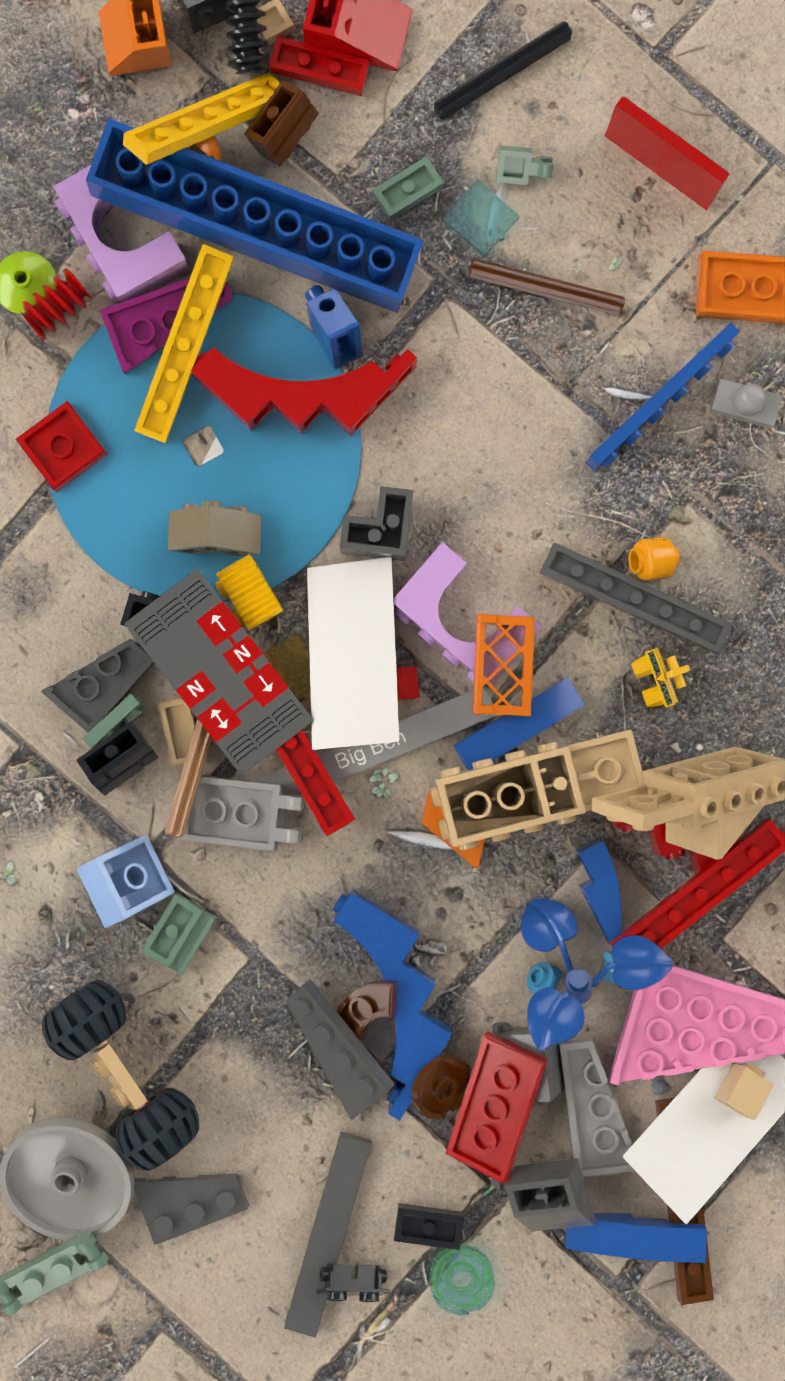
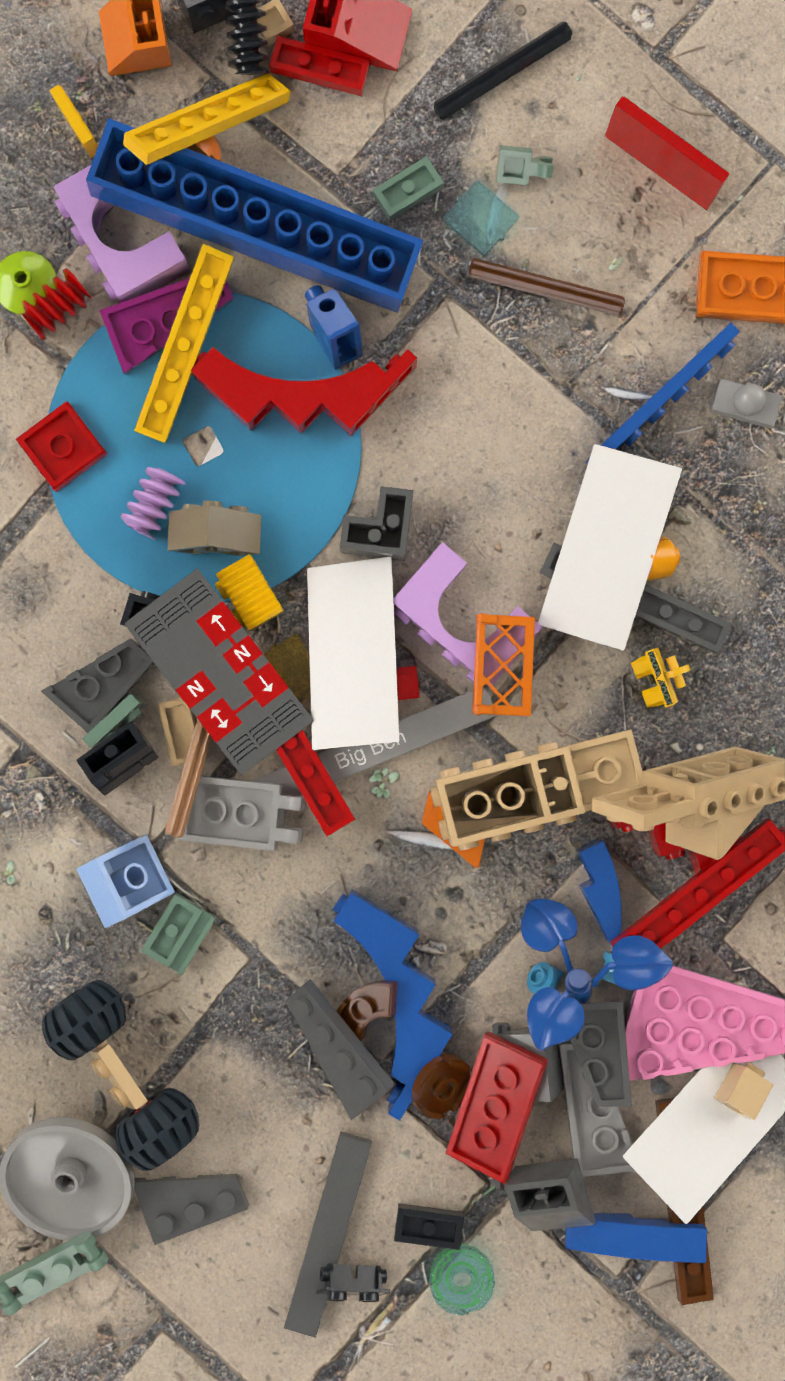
reddish brown brick [244,80,319,167] -> none
blue slope [453,677,585,770] -> none
none -> yellow tile [49,84,98,159]
none -> lavender piece [120,467,186,541]
none -> white sticker [538,444,682,651]
none -> dark grey wing [570,1001,632,1107]

